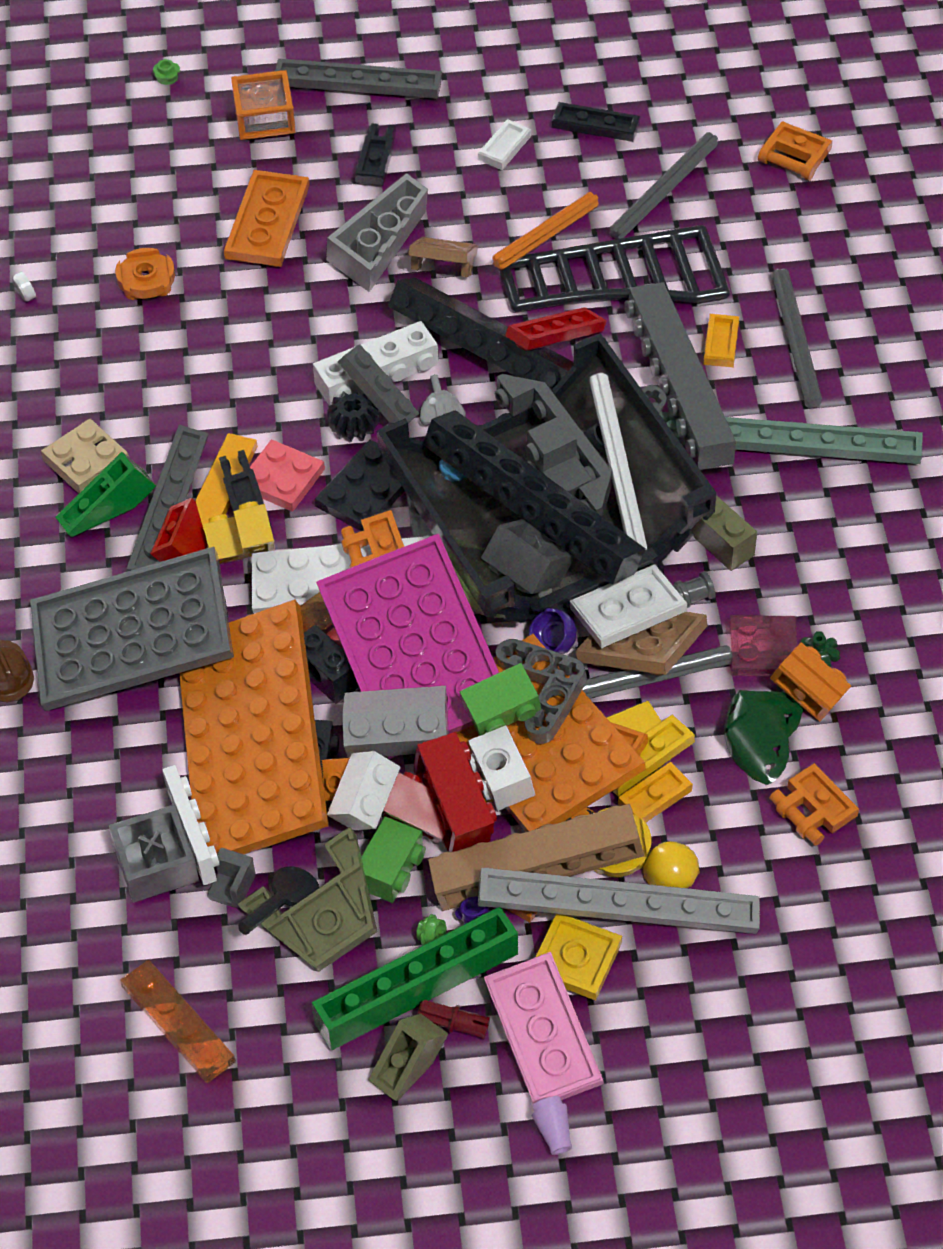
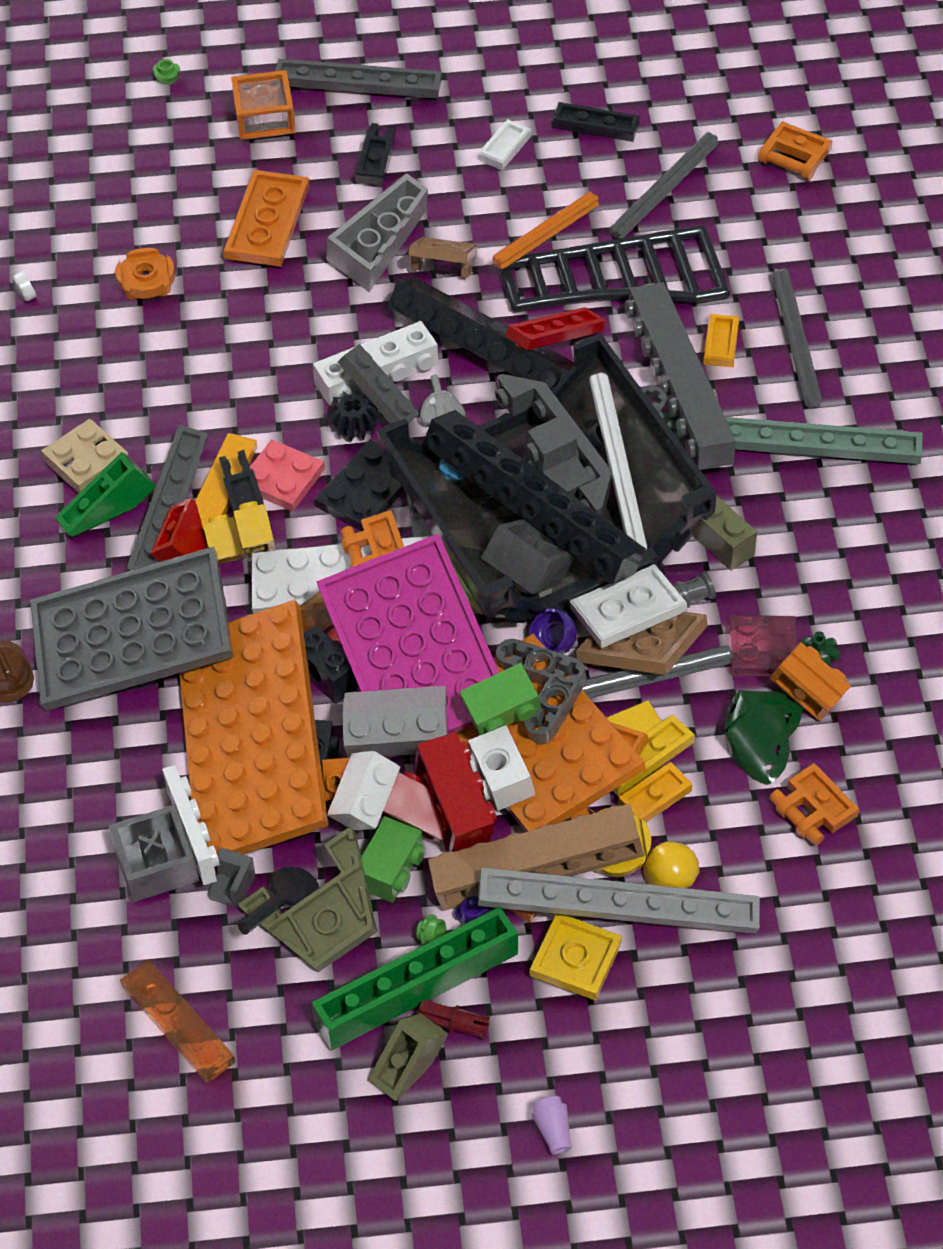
bright pink tile [484,952,604,1104] -> none

